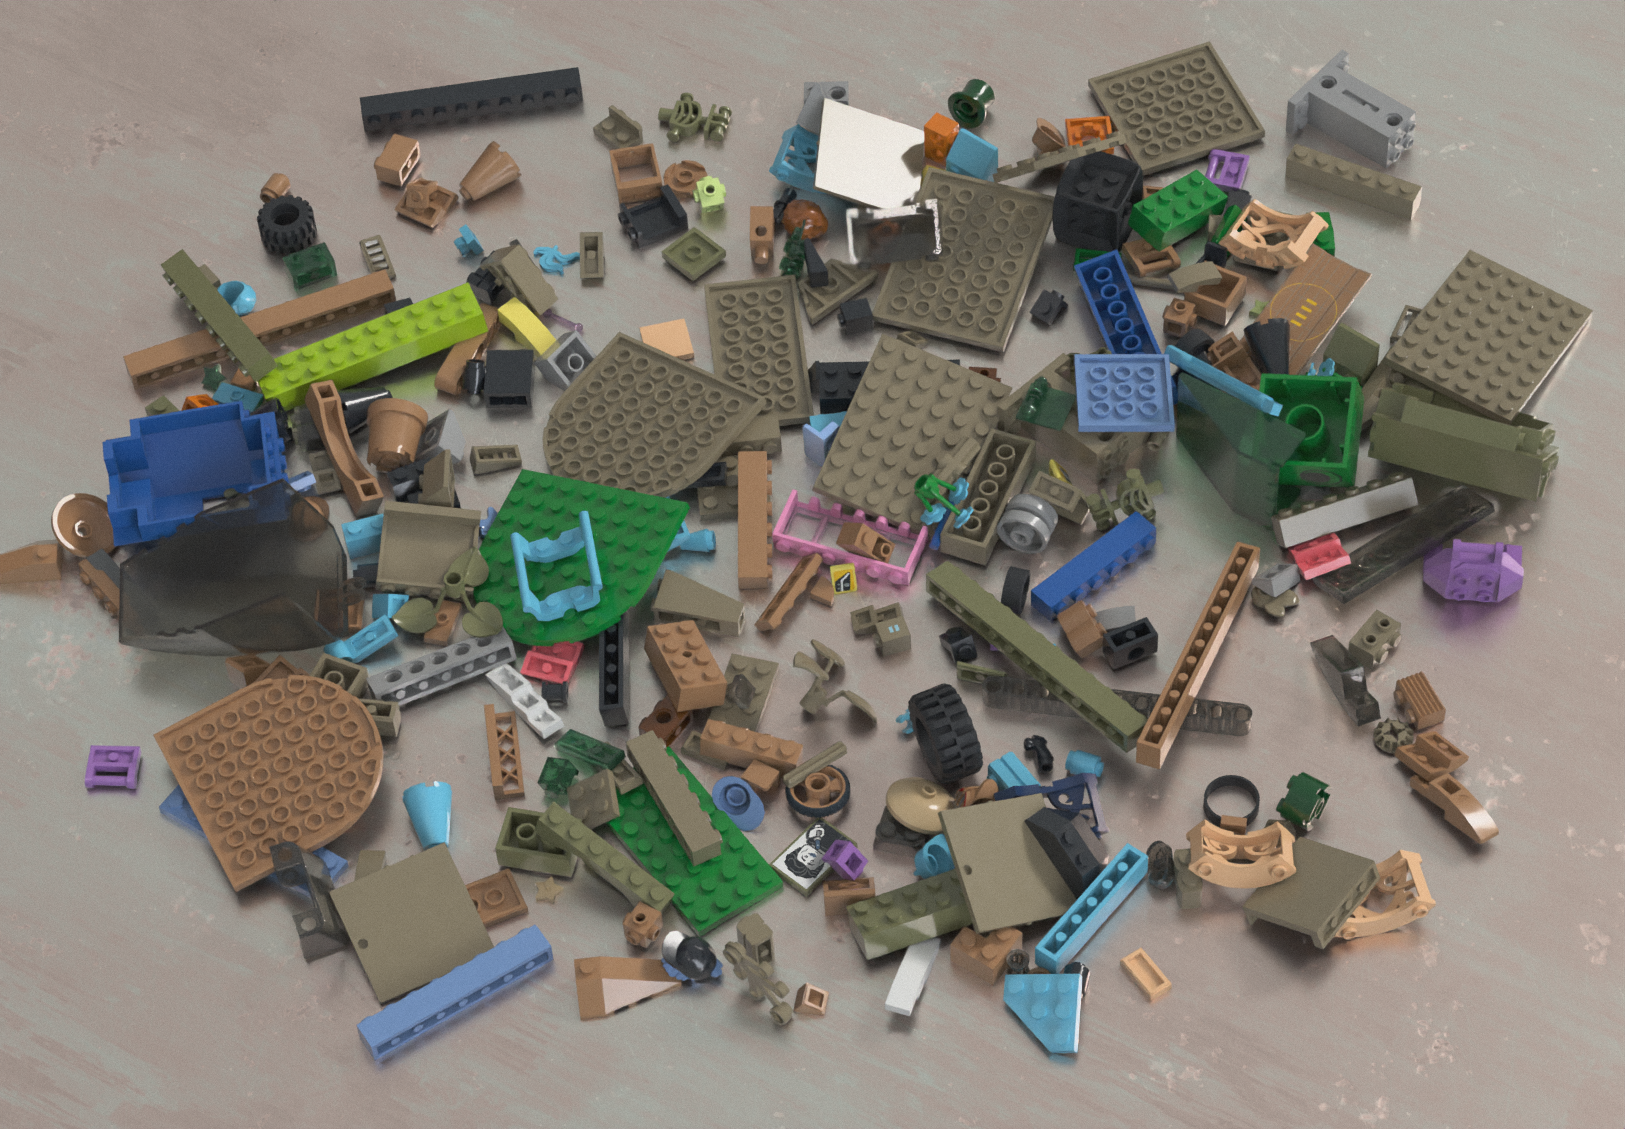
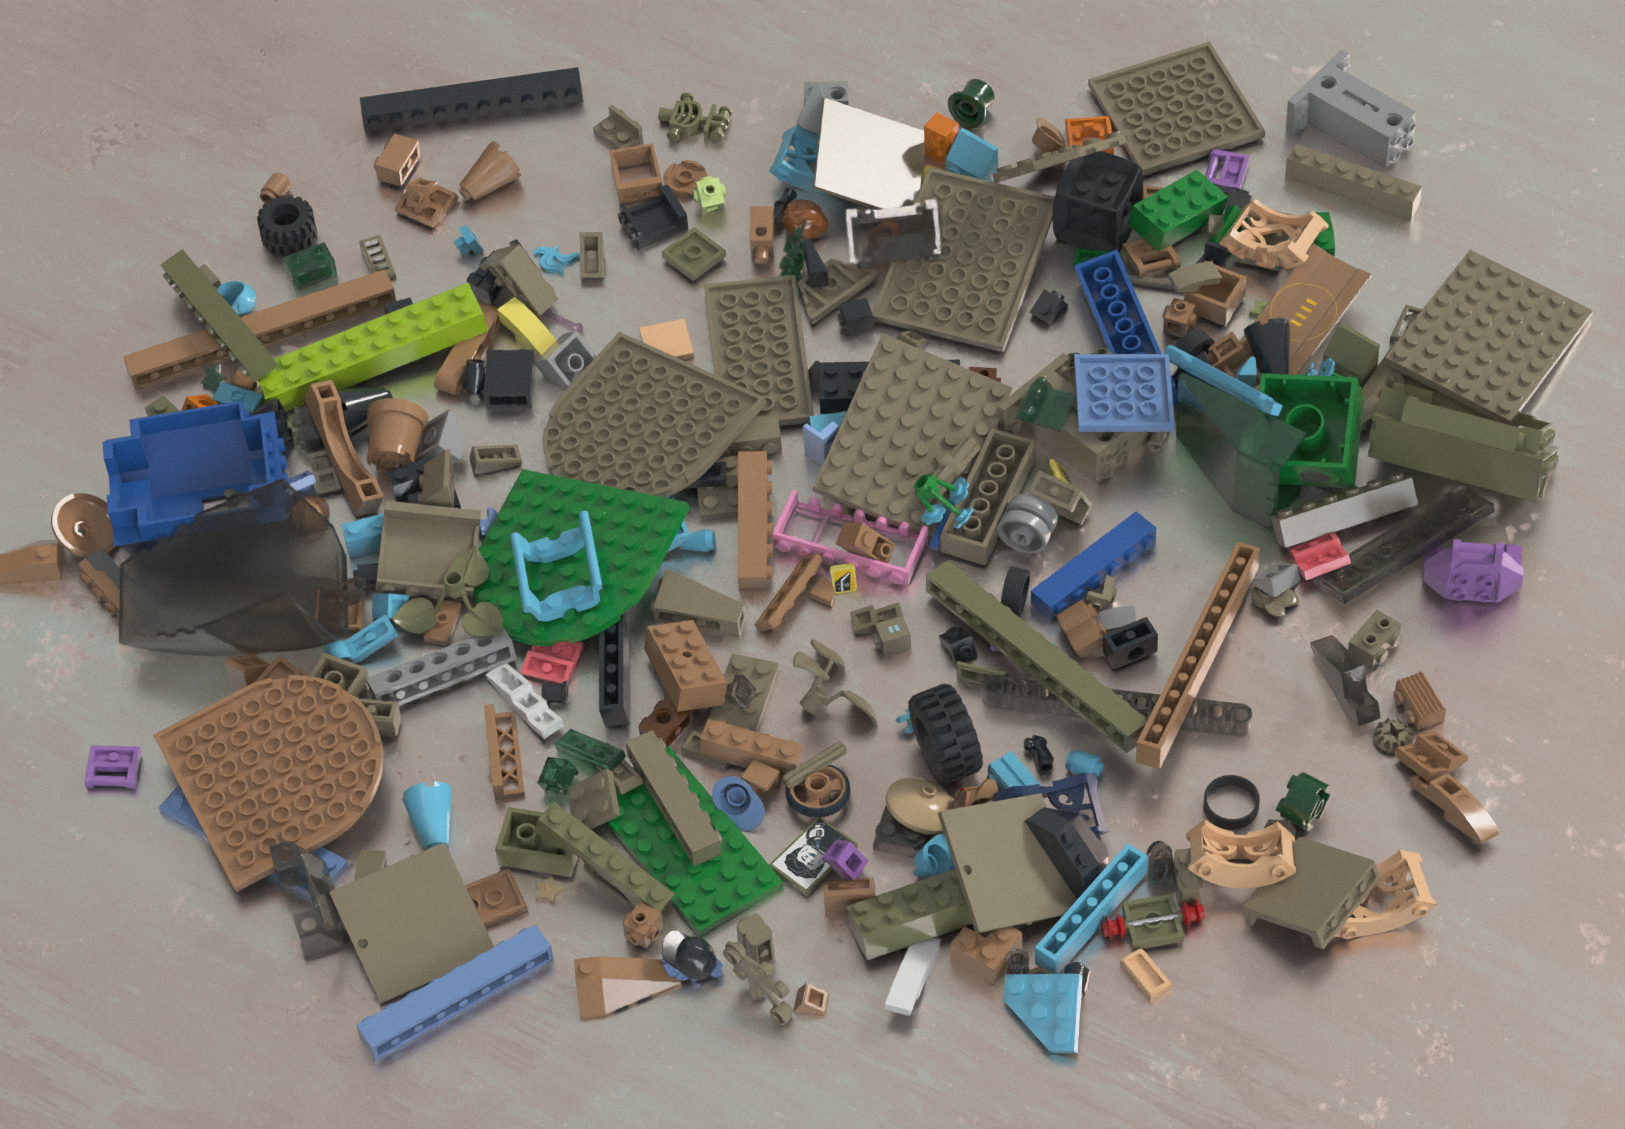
olive piece [1086,469,1165,530] -> none
medium nougat tile [1220,815,1247,835] -> none
none -> dark tan bracket [1083,575,1117,612]
none -> olive plate [1101,893,1205,951]
none -> medium azure slope [1236,357,1256,388]

